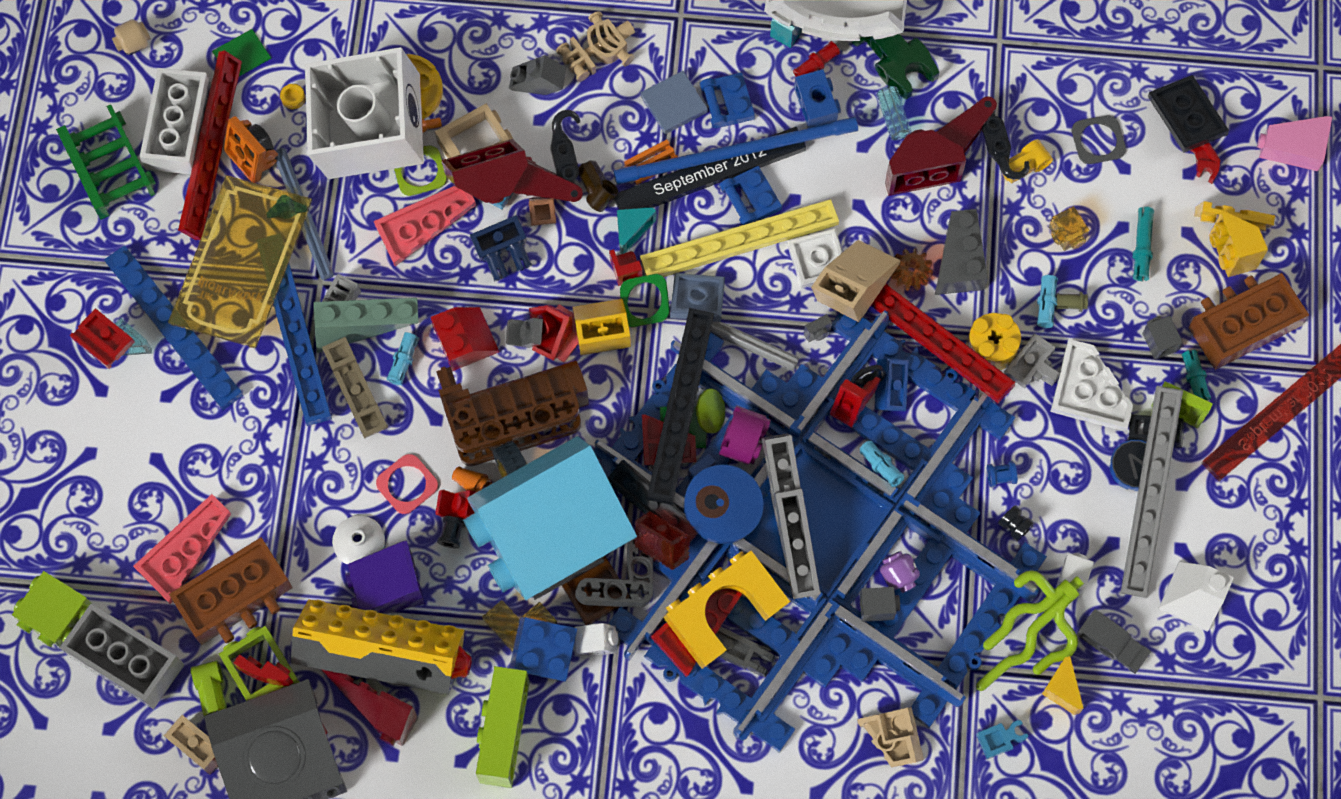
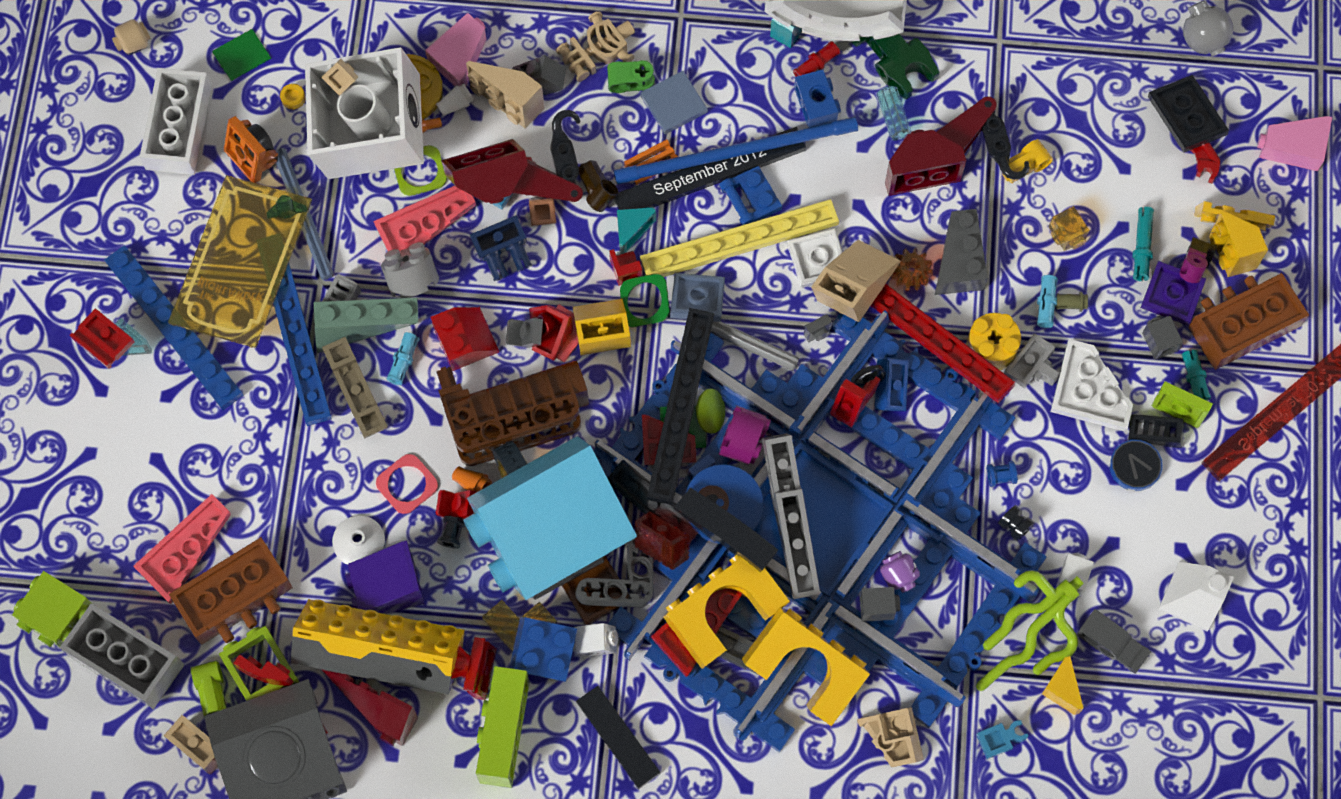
green fence [56,104,156,220] -> none
red tile [178,50,242,240] -> none
tan window [435,103,513,159] -> none
blue plate [699,72,755,128] -> none
medium azure pin [859,441,904,487] -> none
dark grey piece [1071,115,1126,164] -> none
light grey tile [1120,386,1183,598] -> none
none -> tan tile [321,59,358,96]
none -> light grey brick [381,242,439,298]
none -> bright pink slope [425,13,487,86]
none -> white cone [436,84,474,116]
none -> red plate [463,637,497,700]
none -> tan slope [466,61,545,129]
none -> black tile [576,686,661,790]
none -> bright green piece [607,60,655,93]
none -> black slope [673,488,778,572]
none -> yellow arch [742,607,870,726]
none -> dark purple plate [1140,261,1206,326]
none -> magenta leg [1179,237,1217,283]
none -> light grey brick [1183,0,1233,56]

